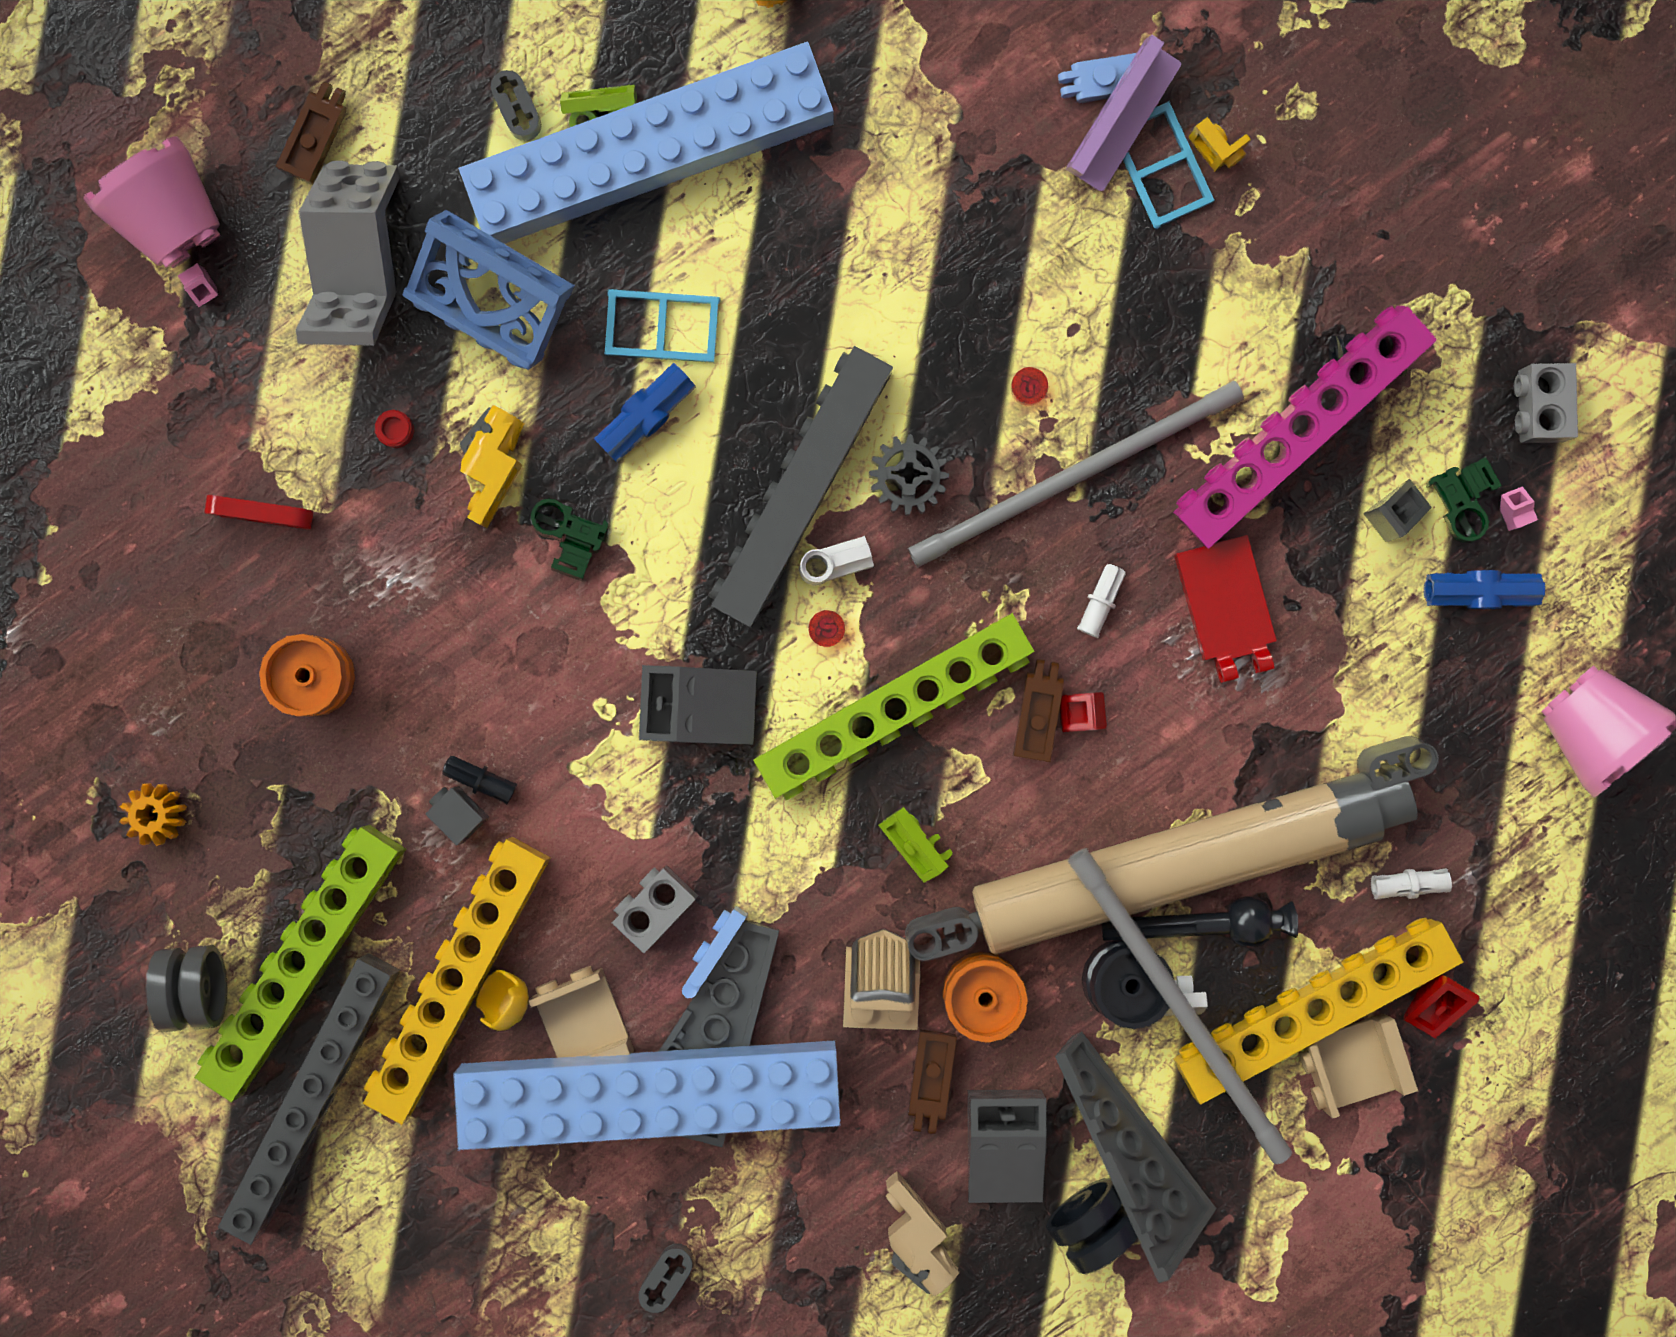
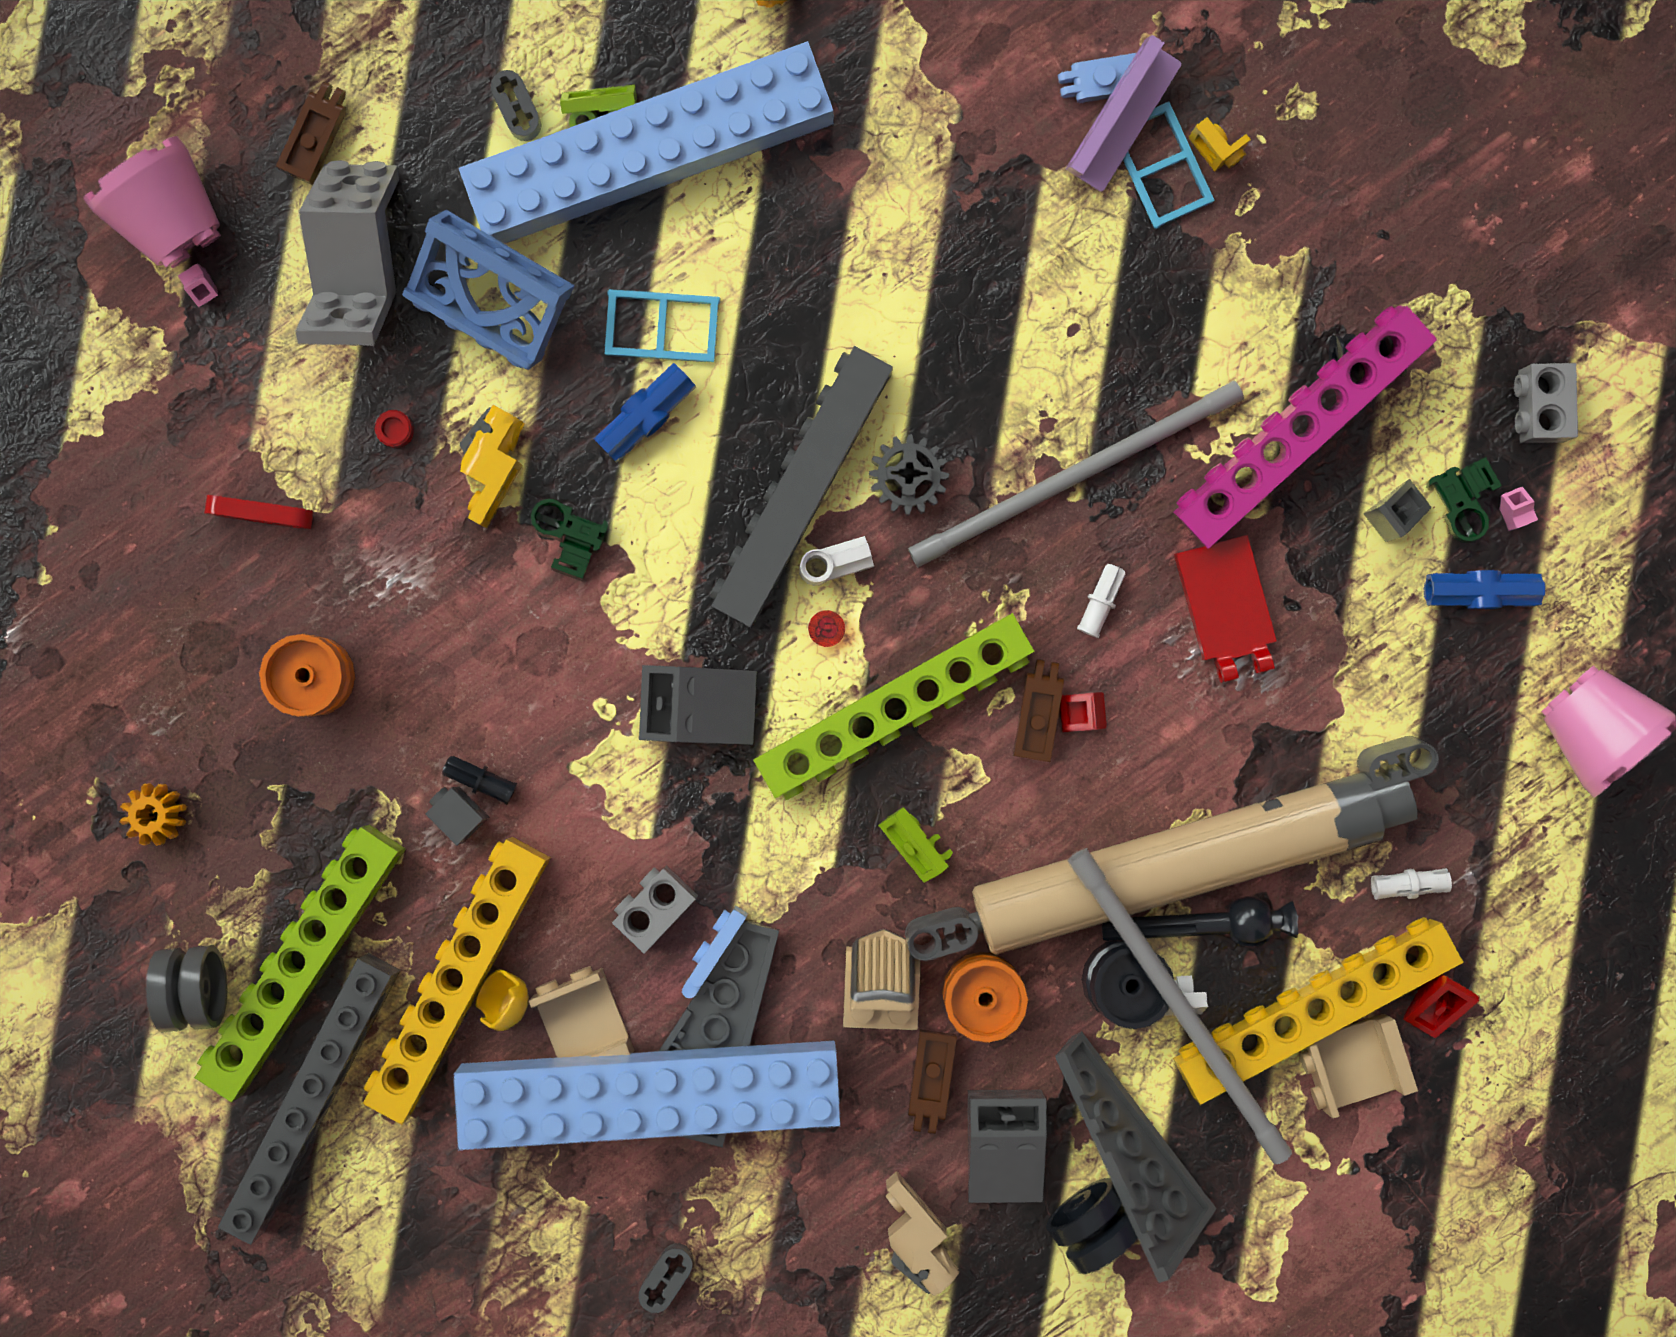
clear red tile [1011,367,1048,406] -> none

